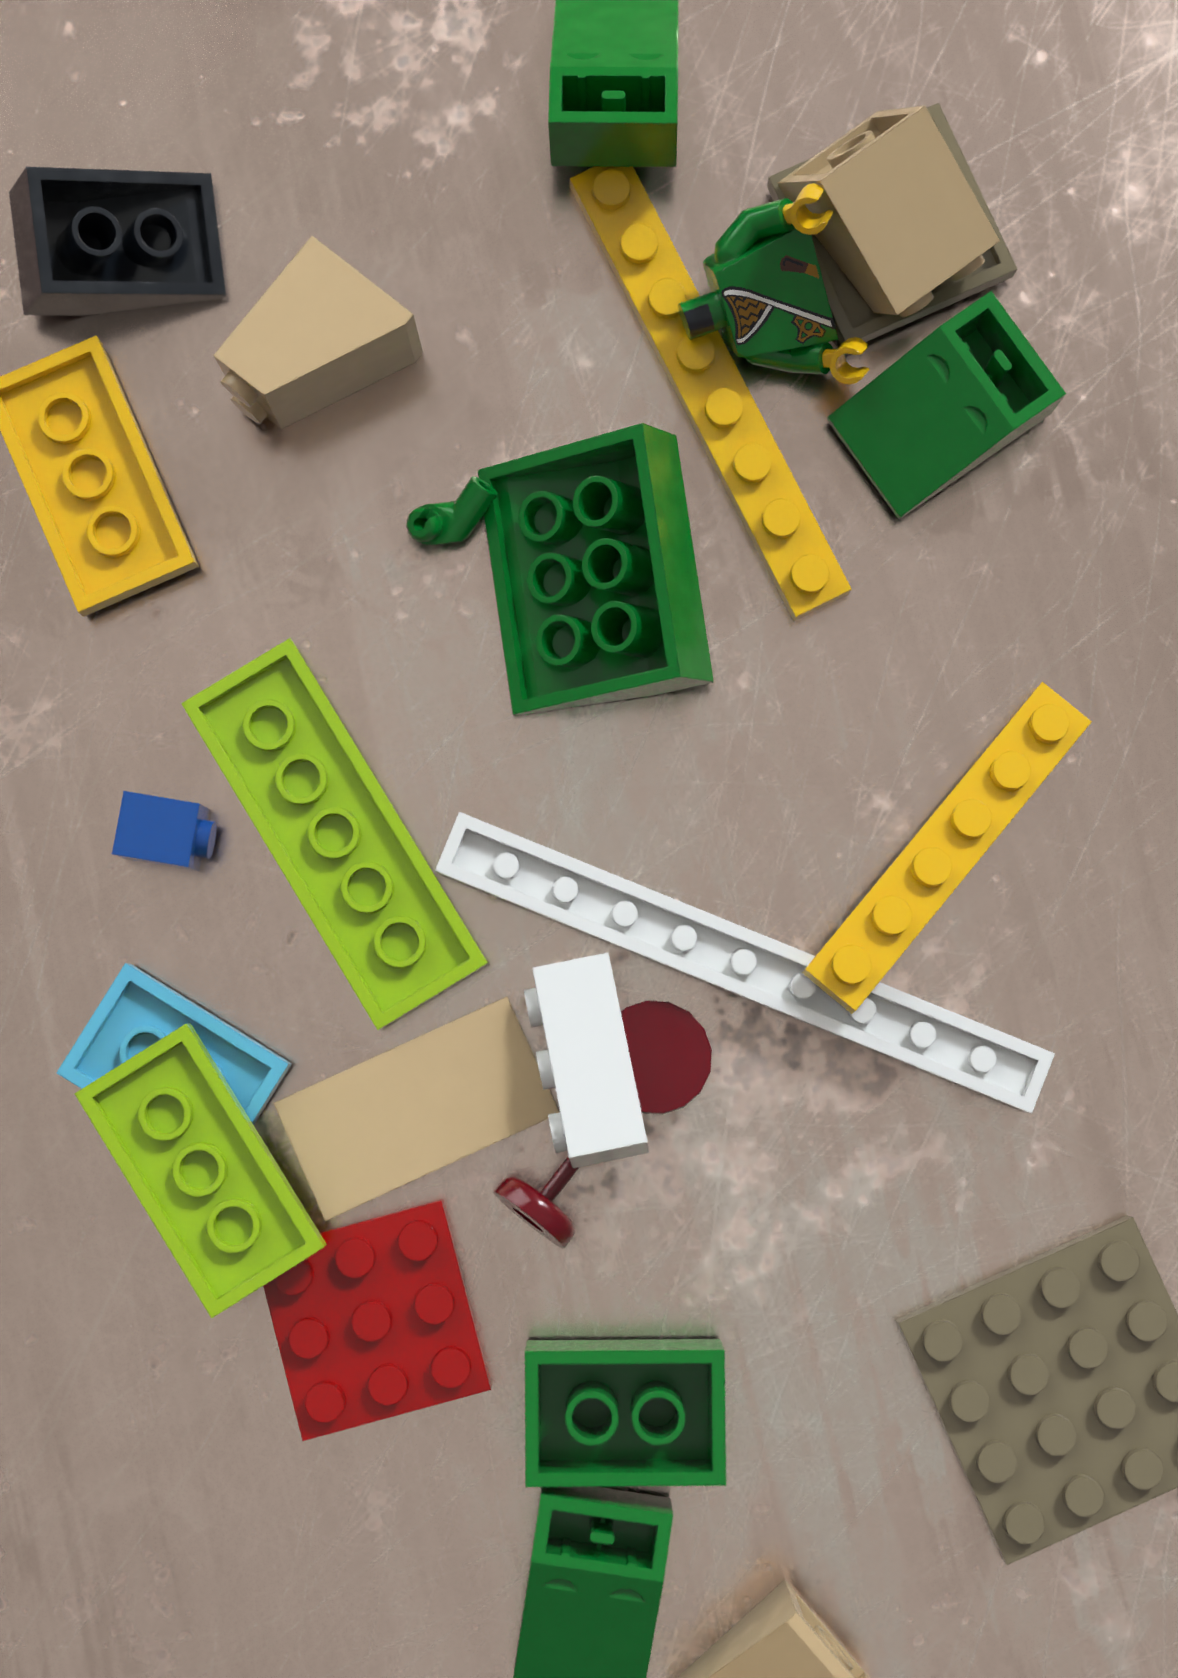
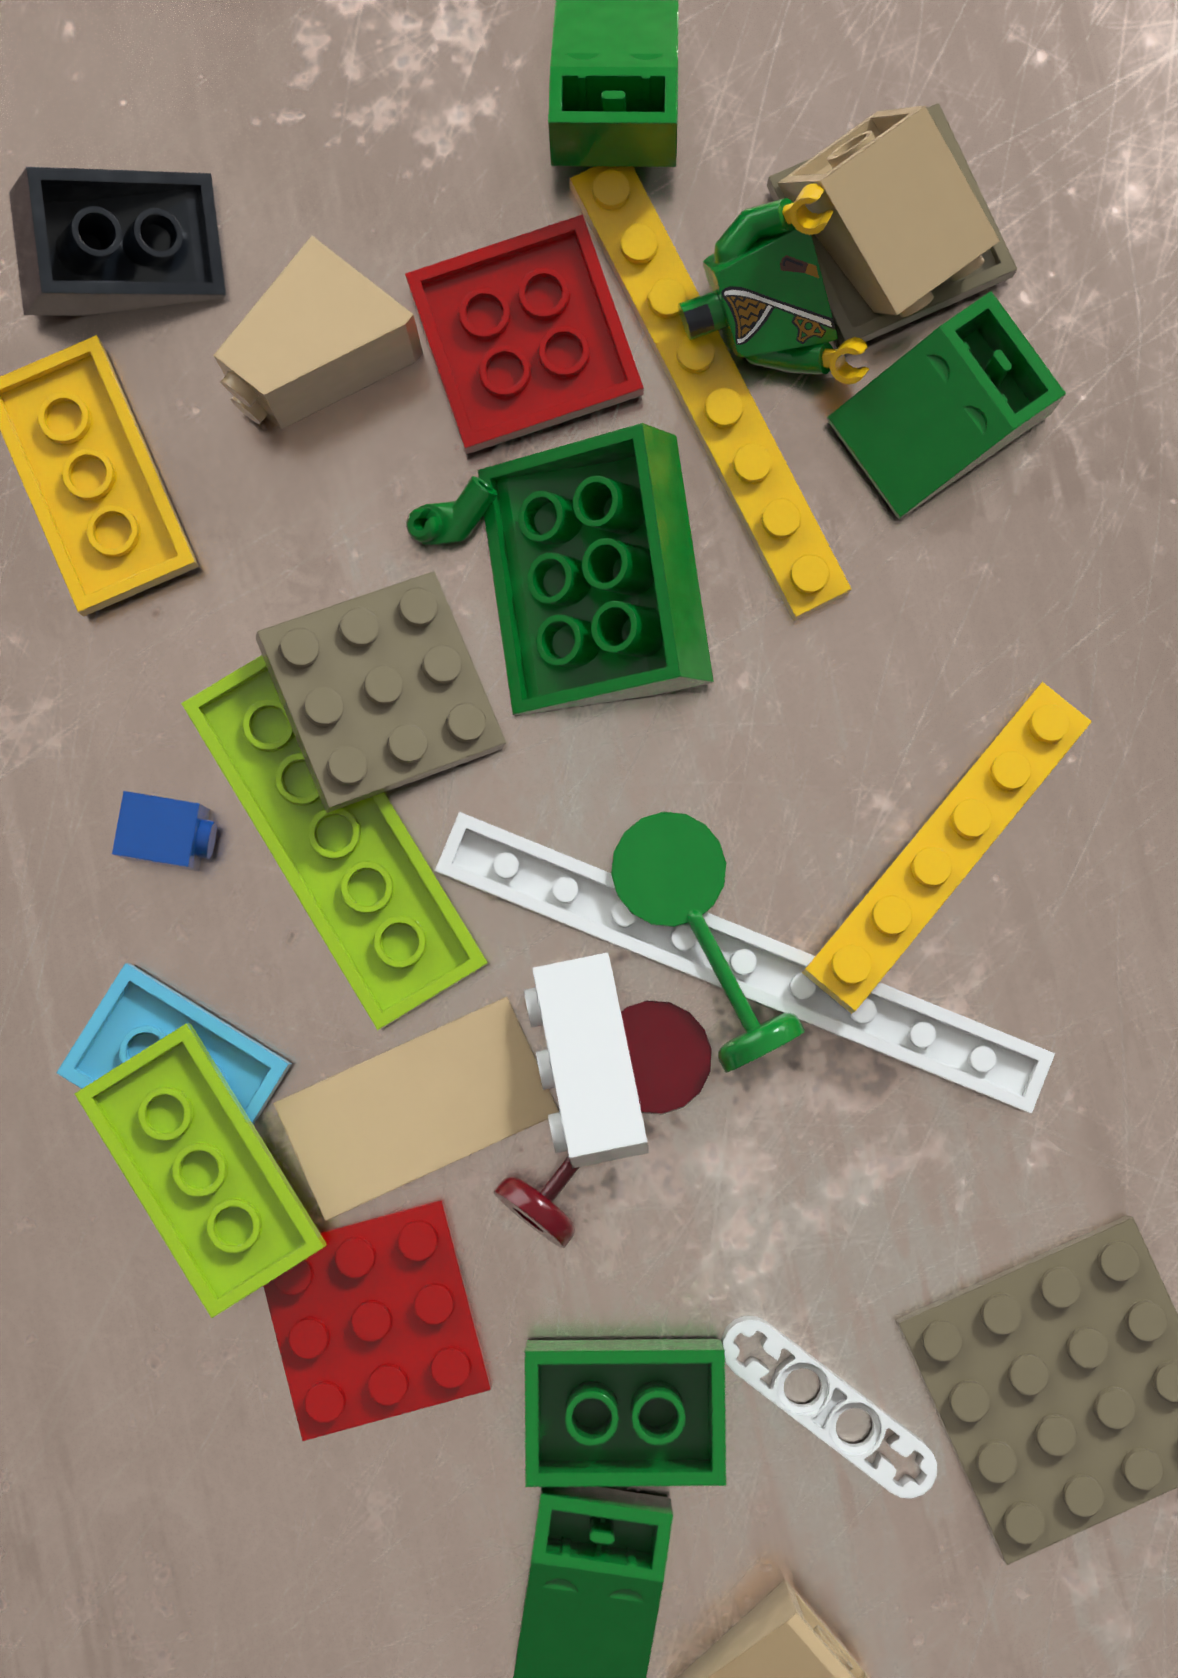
none -> dark tan plate [255,571,506,813]
none -> red plate [405,214,644,455]
none -> green piece [611,812,805,1073]
none -> white beam [721,1316,937,1499]

